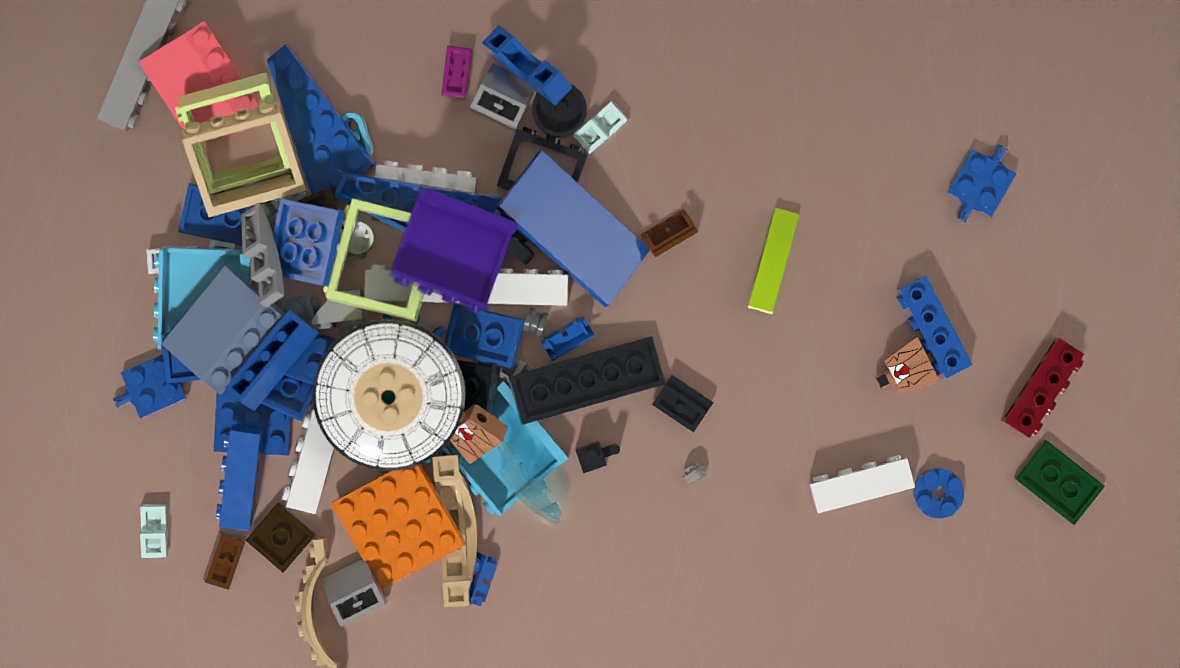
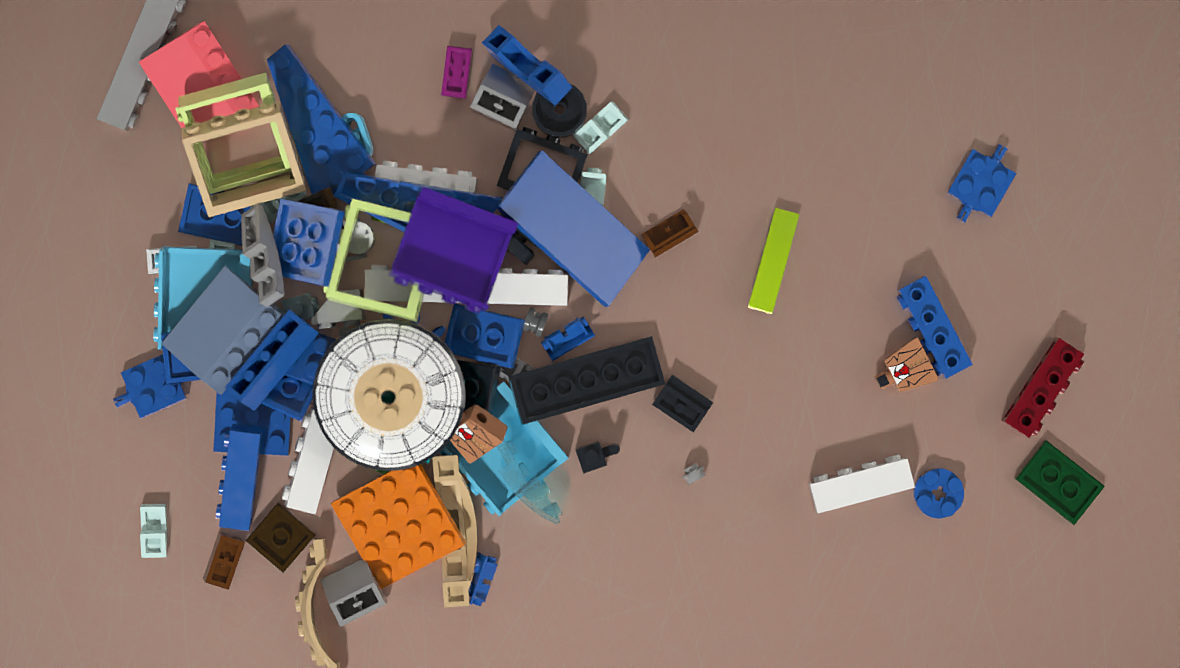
none -> light aqua bracket [580,168,607,205]

